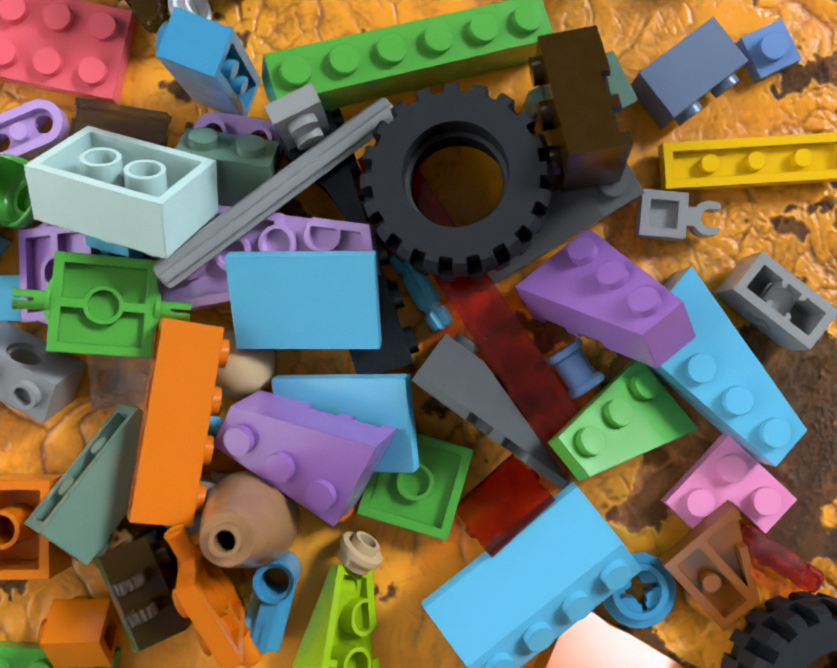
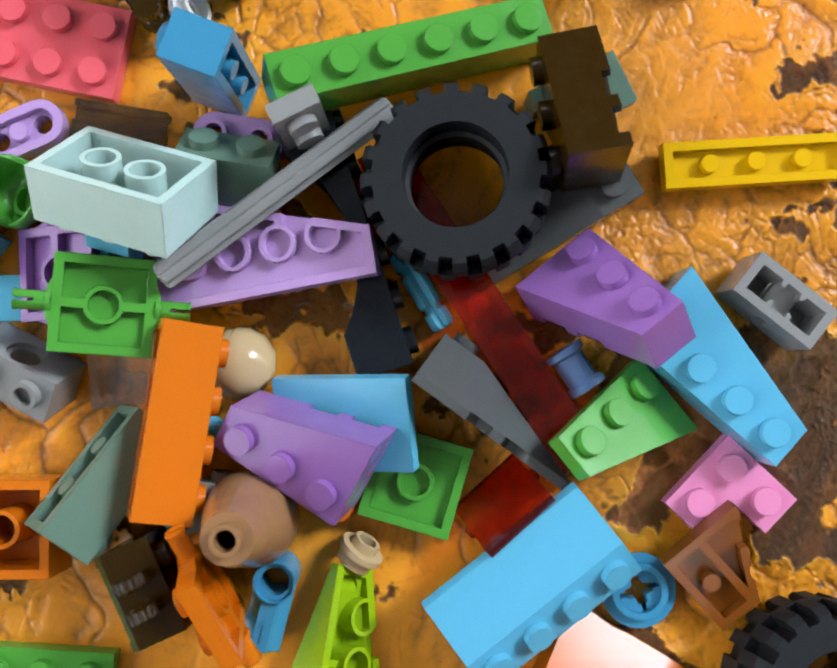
orange brick [38,596,122,668] -> none
medium azure tile [225,250,382,349] -> none
sand blue brick [630,16,748,130] -> none
light grey plate [634,189,721,242] -> none
medium blue plate [735,19,802,84] -> none
clear red axle [740,525,825,593] -> none

